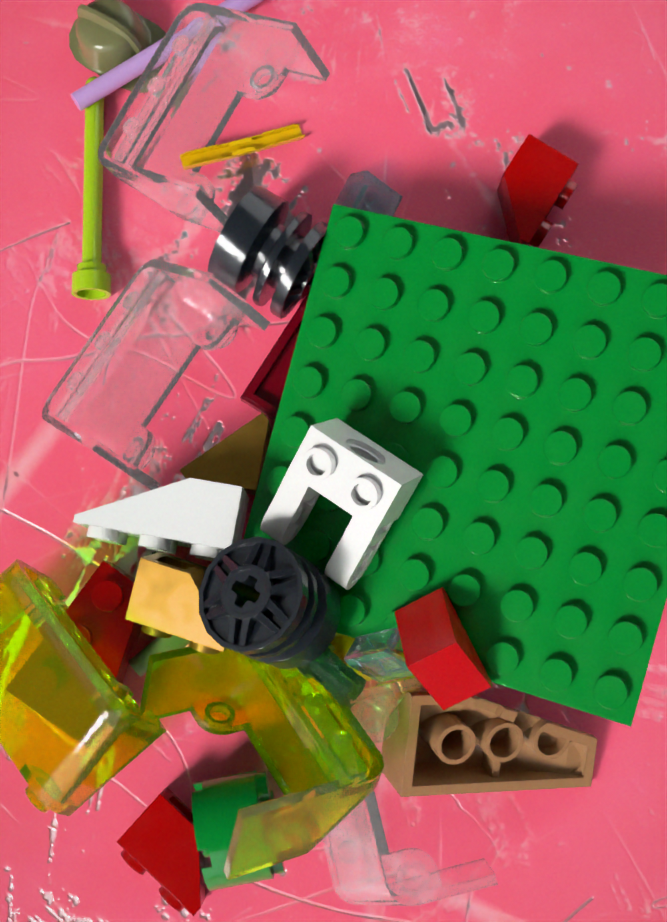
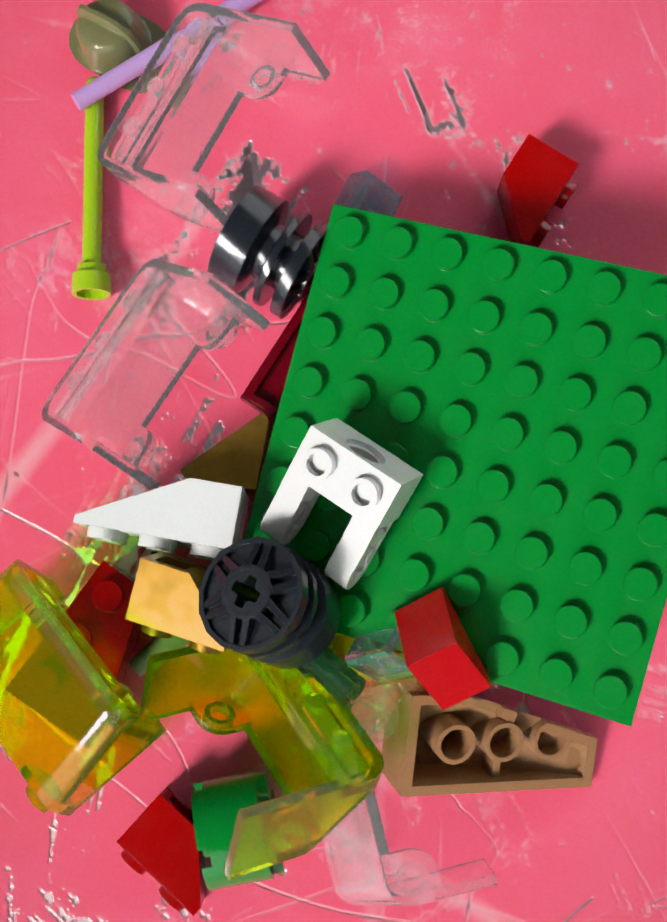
yellow piece [180,124,305,170] -> none

